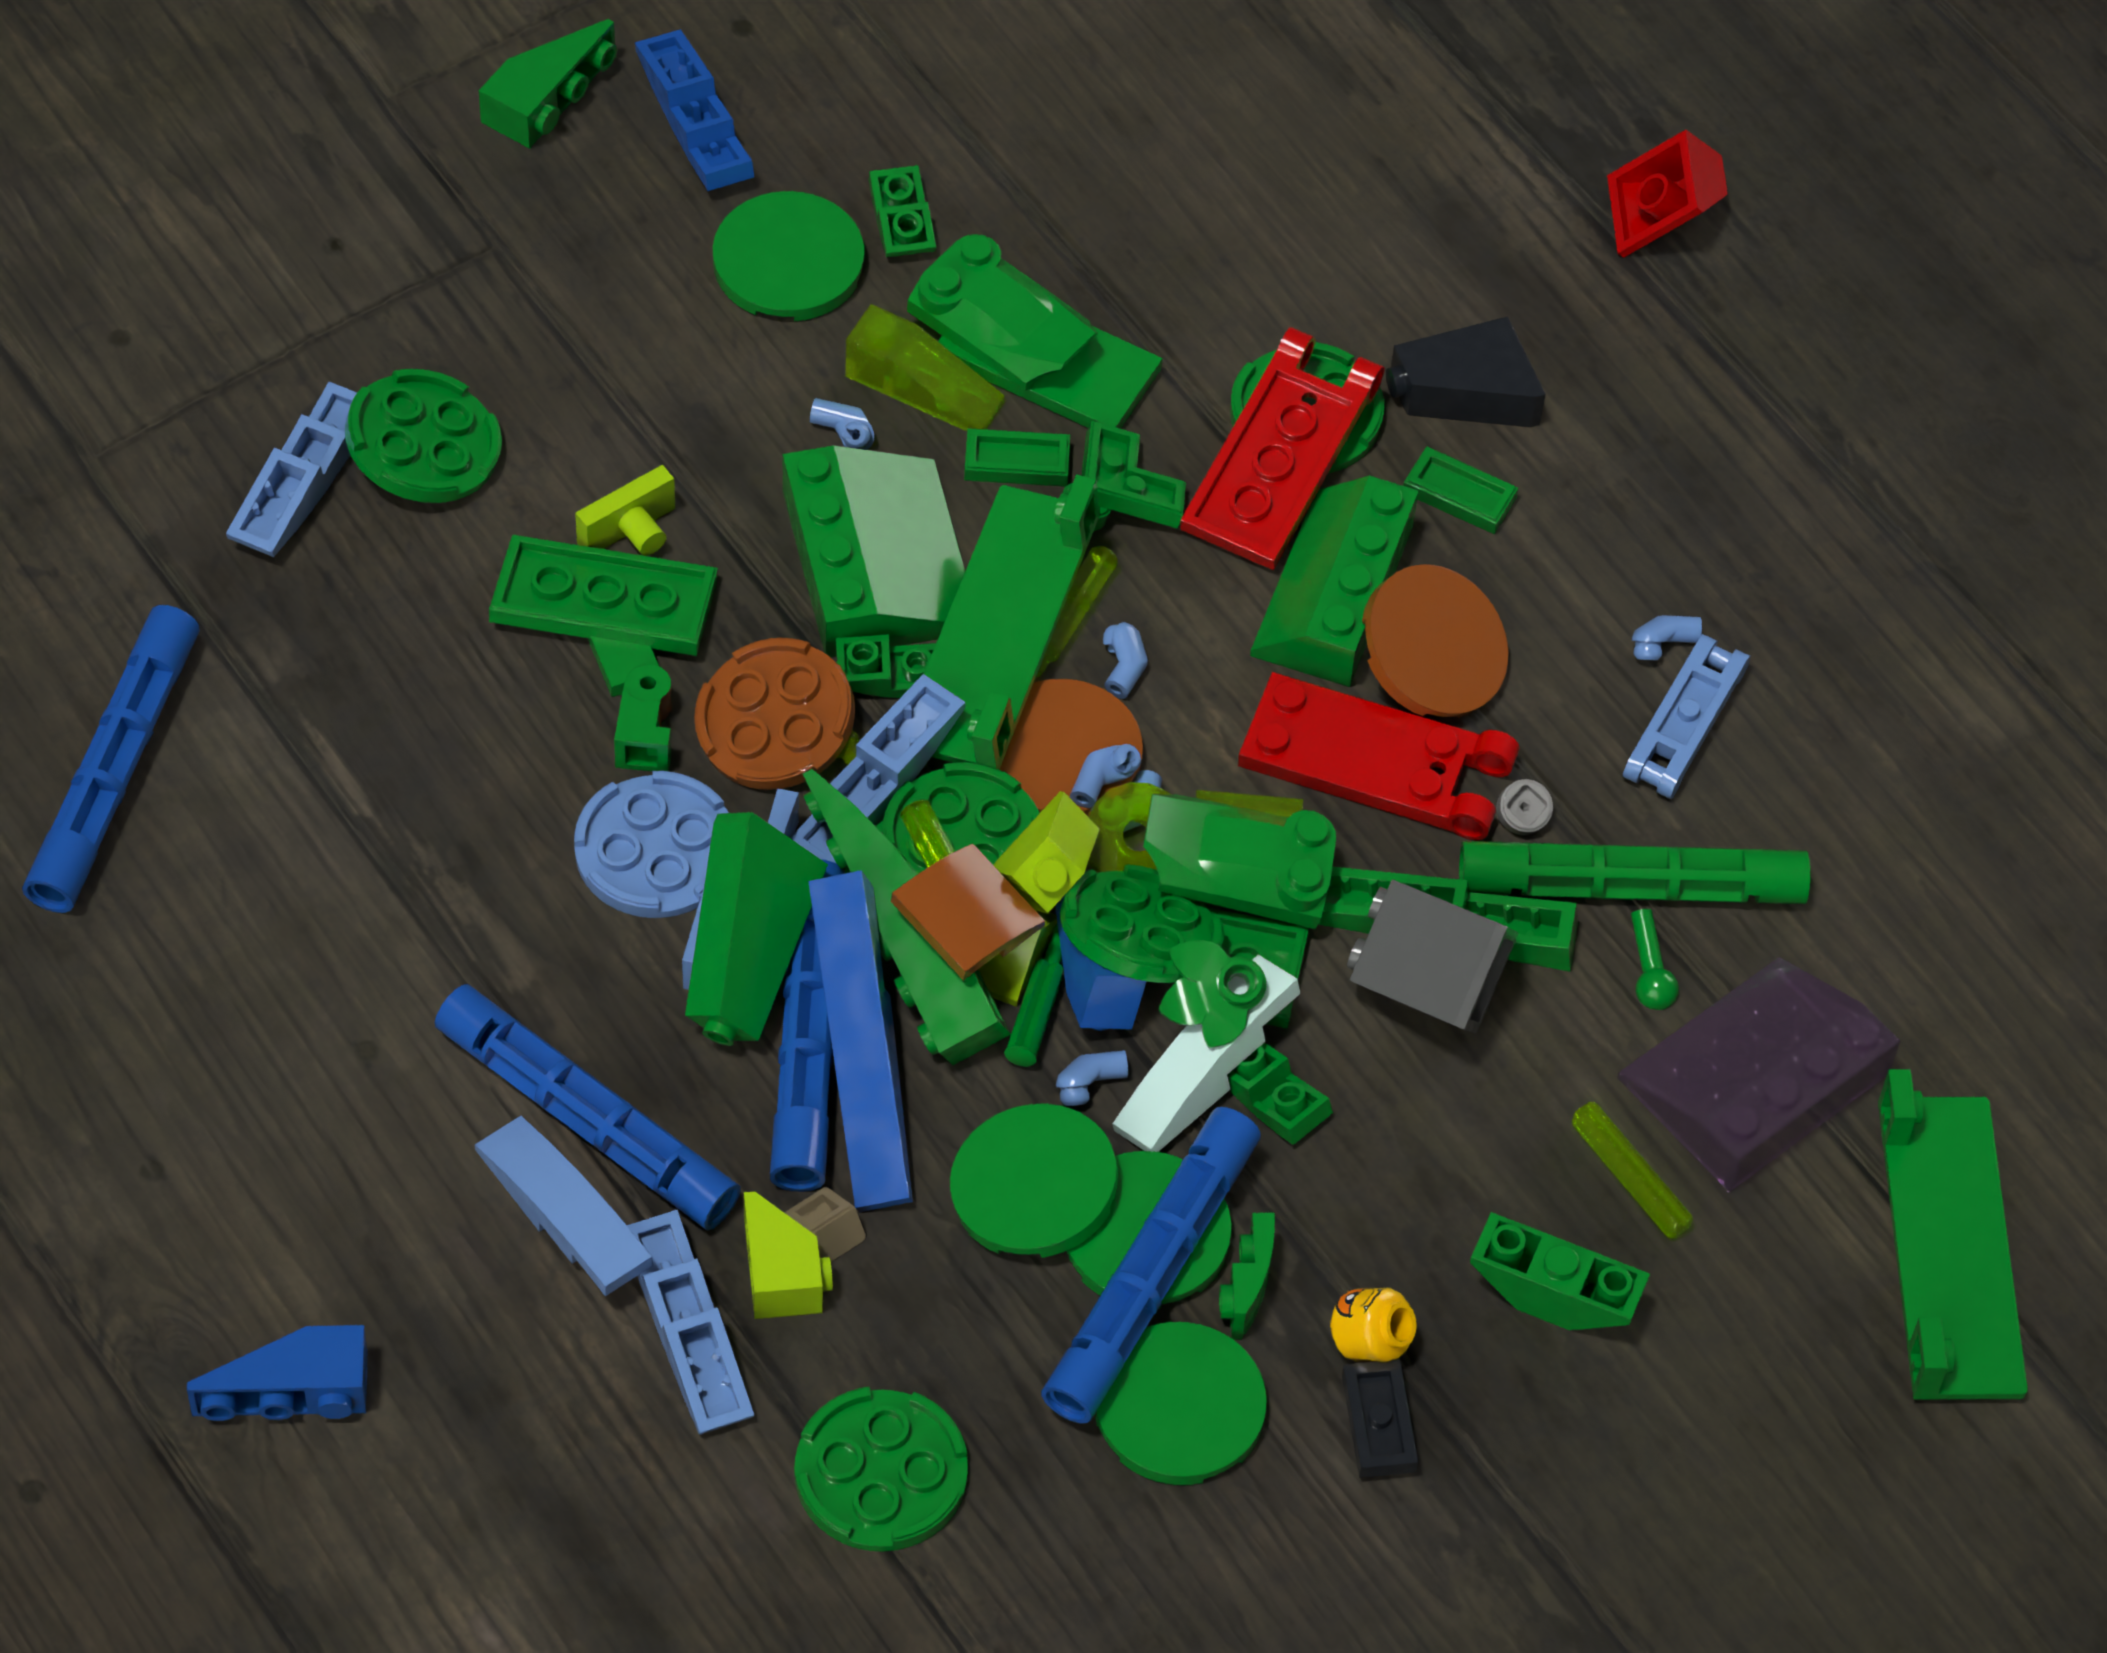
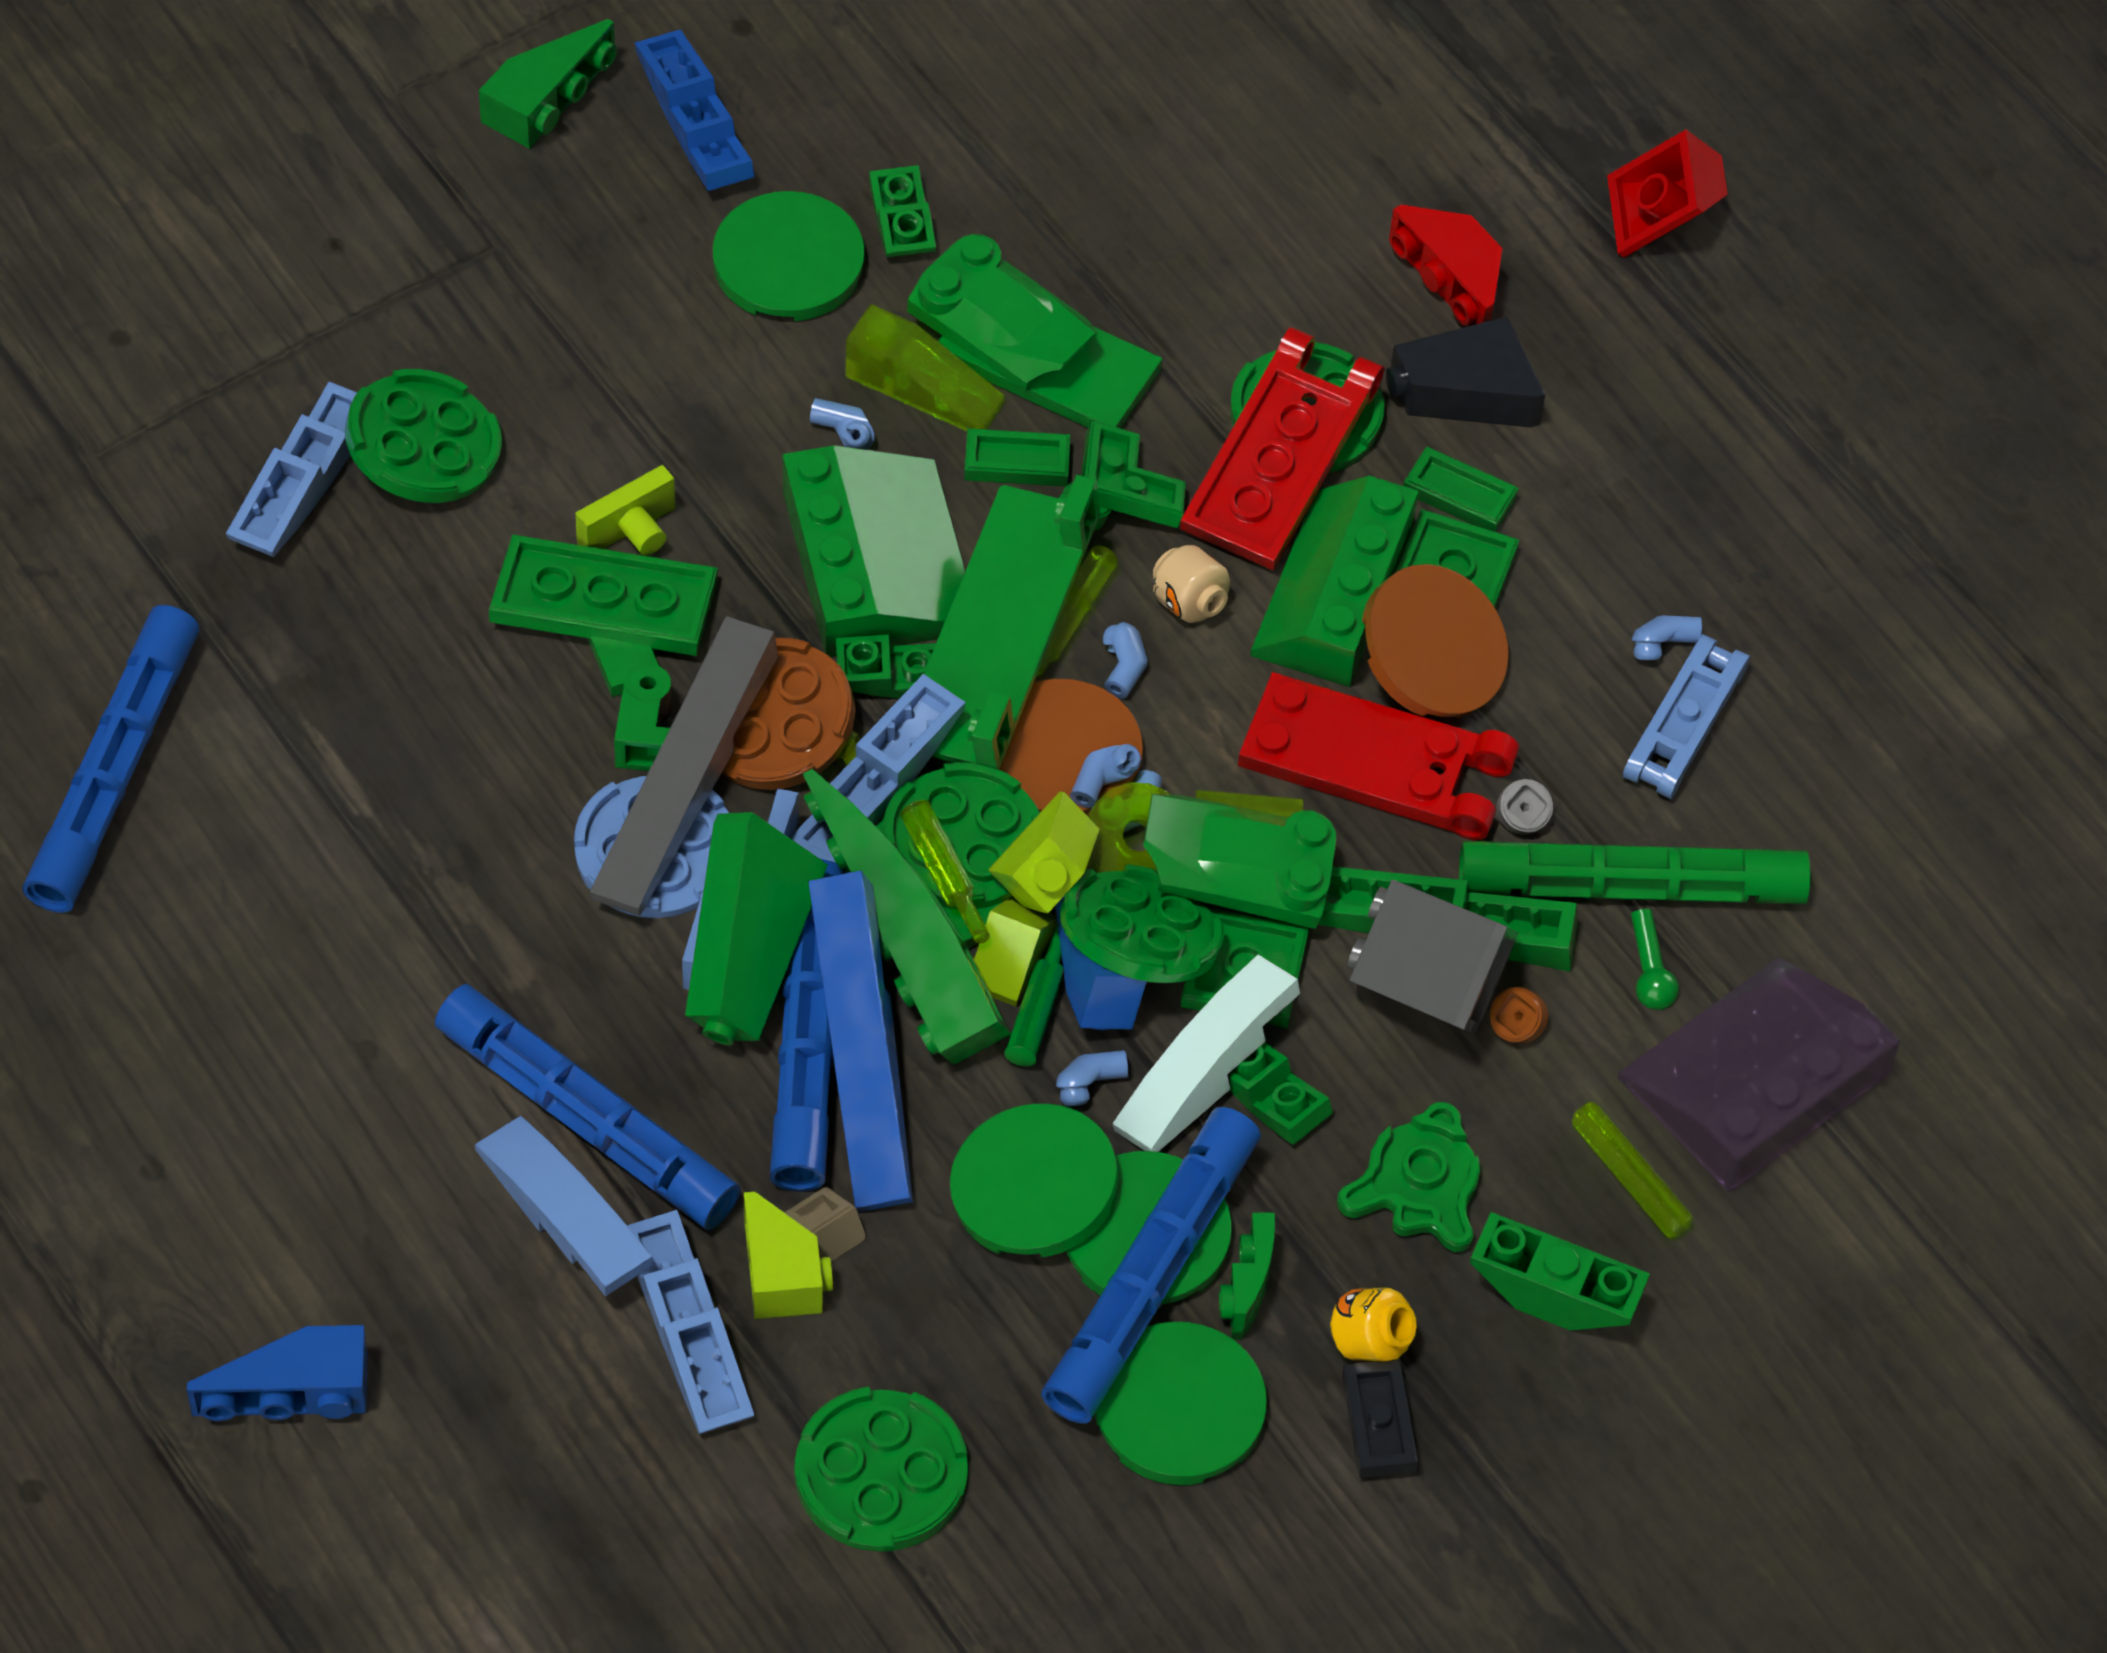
dark orange slope [891,844,1045,981] -> none
green plate [1159,940,1266,1048] -> none
green bracket [1878,1069,2028,1400] -> none
none -> dark grey slope [590,616,778,916]
none -> tan head [1153,545,1230,623]
none -> green tile [1336,1102,1480,1252]
none -> red slope [1389,204,1503,326]
none -> green tile [1395,509,1519,608]
none -> dark orange tile [1490,987,1548,1044]

